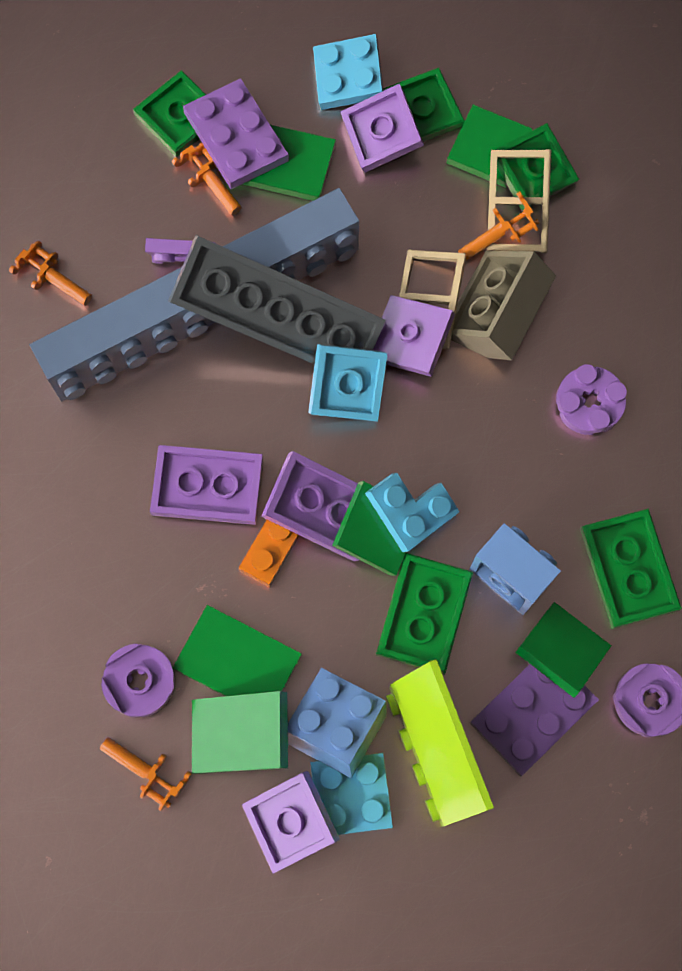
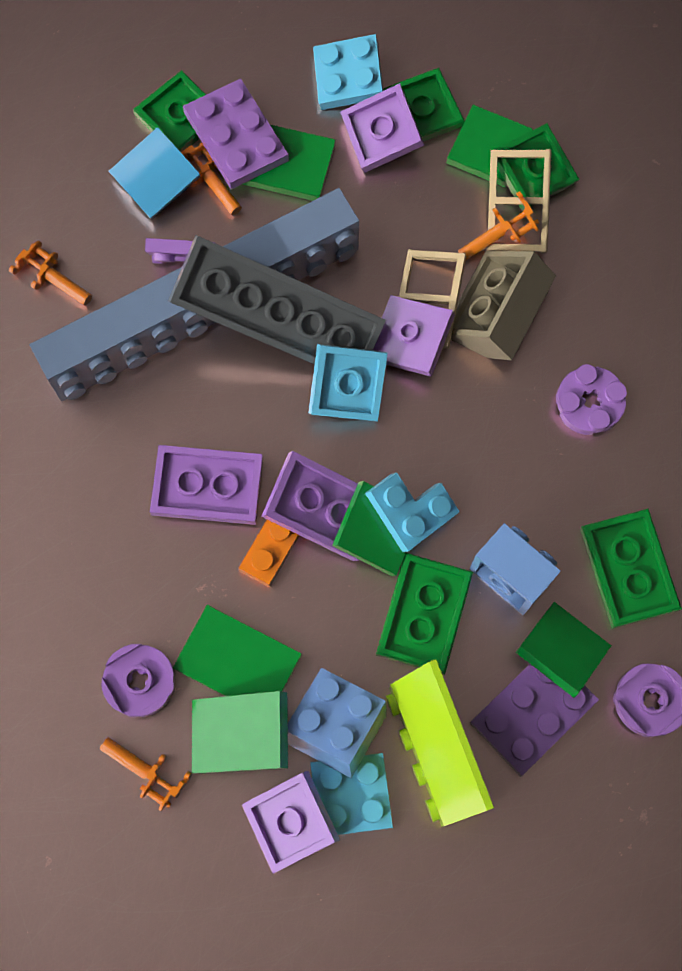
none -> dark azure slope [109,127,201,220]

